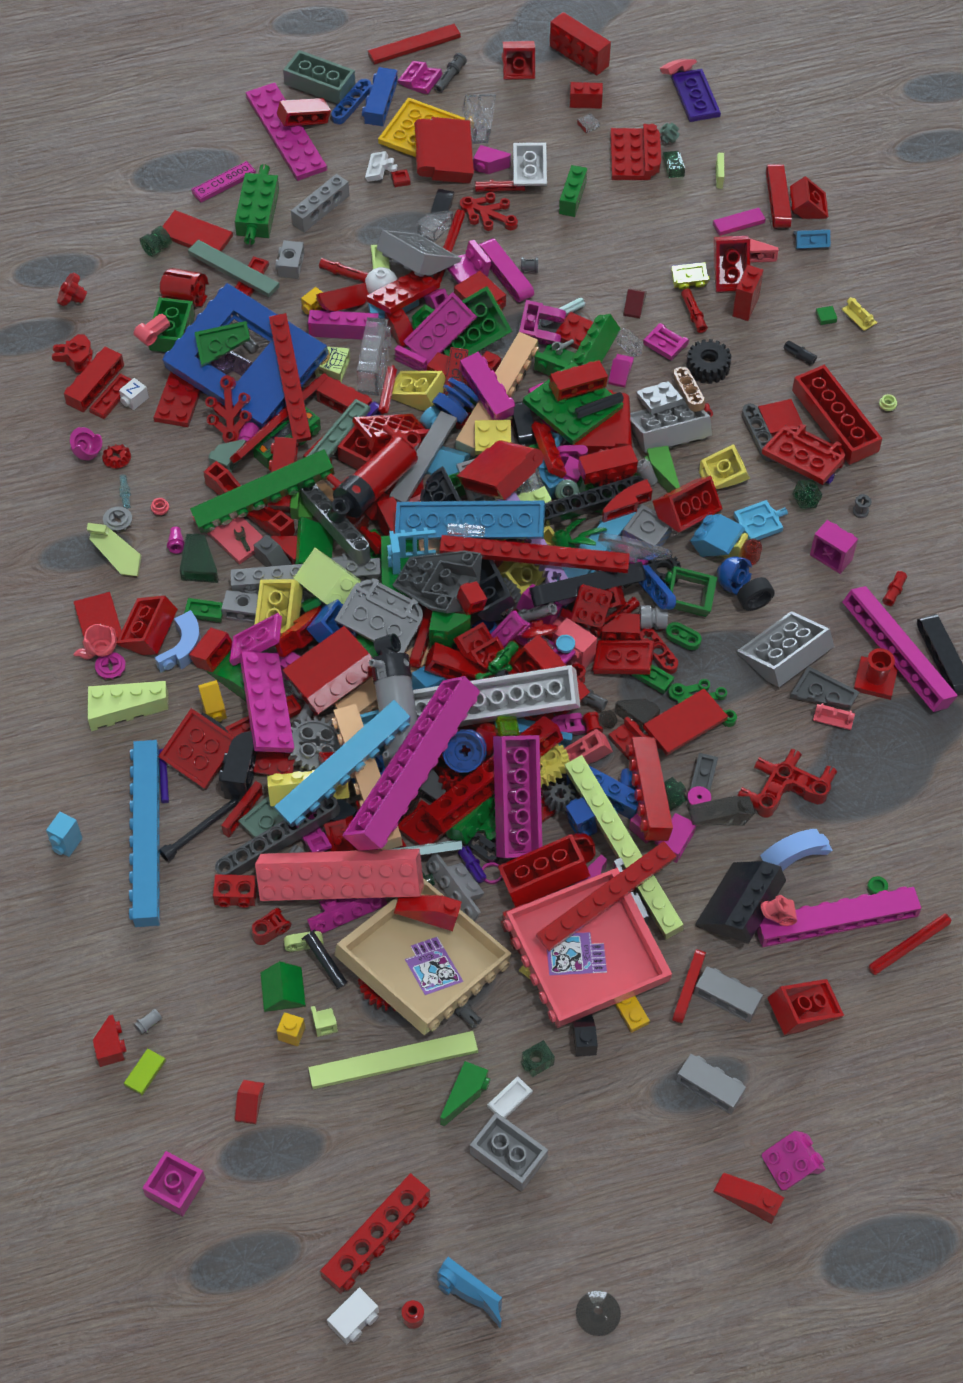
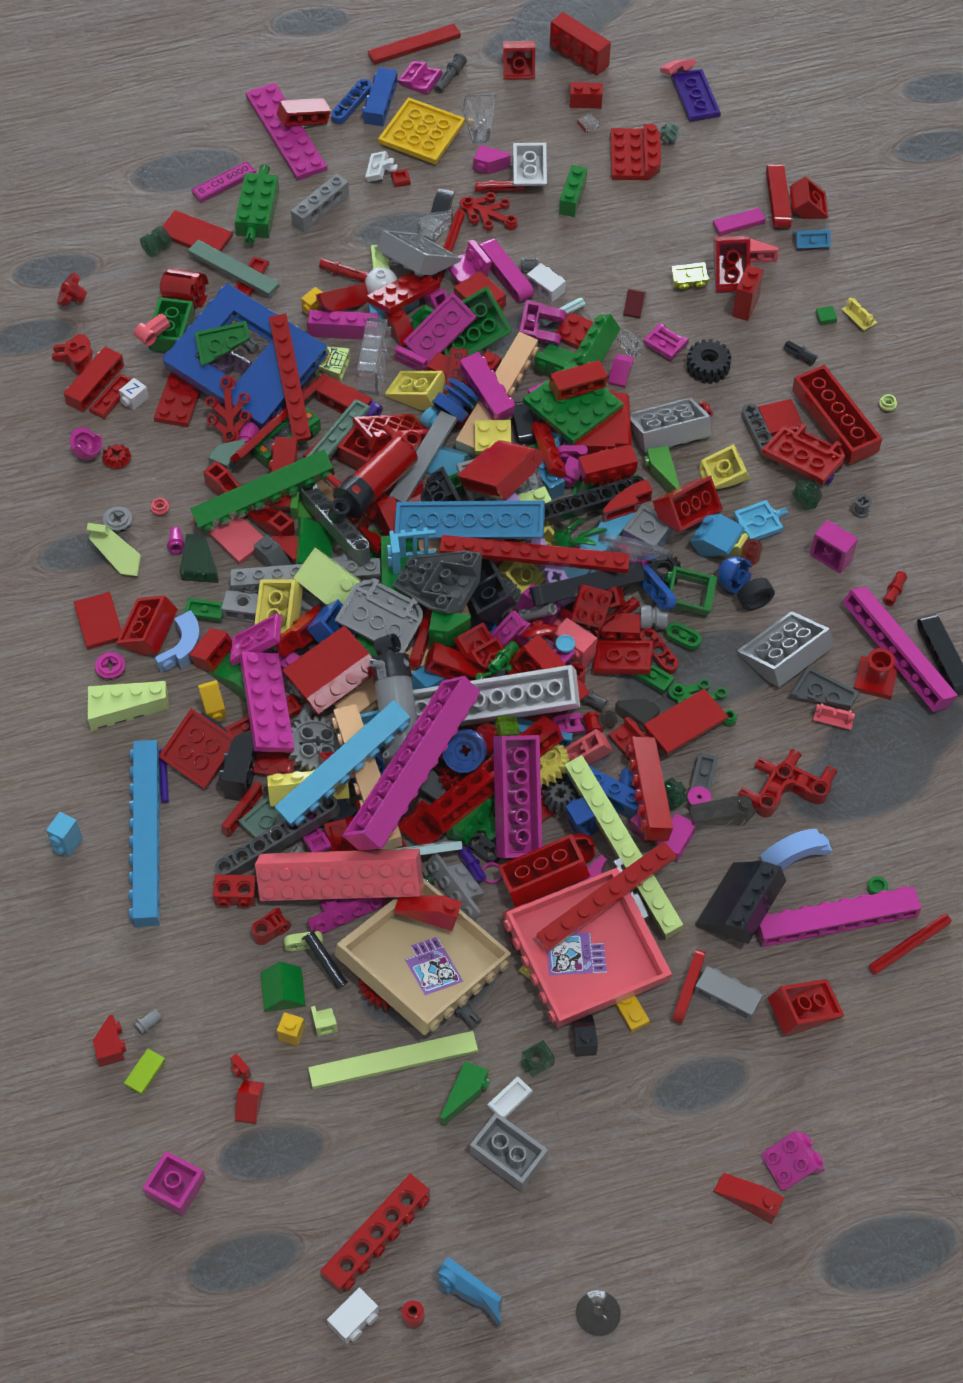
coral hair [74,624,117,660] -> none
clear light blue bar [119,475,131,509] -> none
black piece [159,798,239,862] -> none
hand [234,526,251,552] -> none
light grey brick [275,240,305,279] -> none
sand green brick [283,50,356,104] -> none
green tile [301,596,322,612] -> none
red axle [378,365,397,415] -> none
red piece [414,117,474,184] -> none
clear axle [447,523,485,538] -> none
red brick [456,581,487,615] -> none
light grey hand [552,339,574,355] -> none
sand green head [555,480,579,499] -> none
black axle [574,392,624,418] -> none
light grey plate [636,381,684,415] -> none
light grey cone [636,459,658,486] -> none
clear green slope [663,151,685,178] -> none
medium nougat beam [674,367,705,412] -> none
light grey brick [676,1054,746,1115] -> none
red pin [681,289,708,333] -> none
yellowish green tile [716,153,724,189] -> none
coral piece [761,895,797,926] -> none
none -> red plate [230,1053,251,1080]
none -> white brick [527,263,566,303]

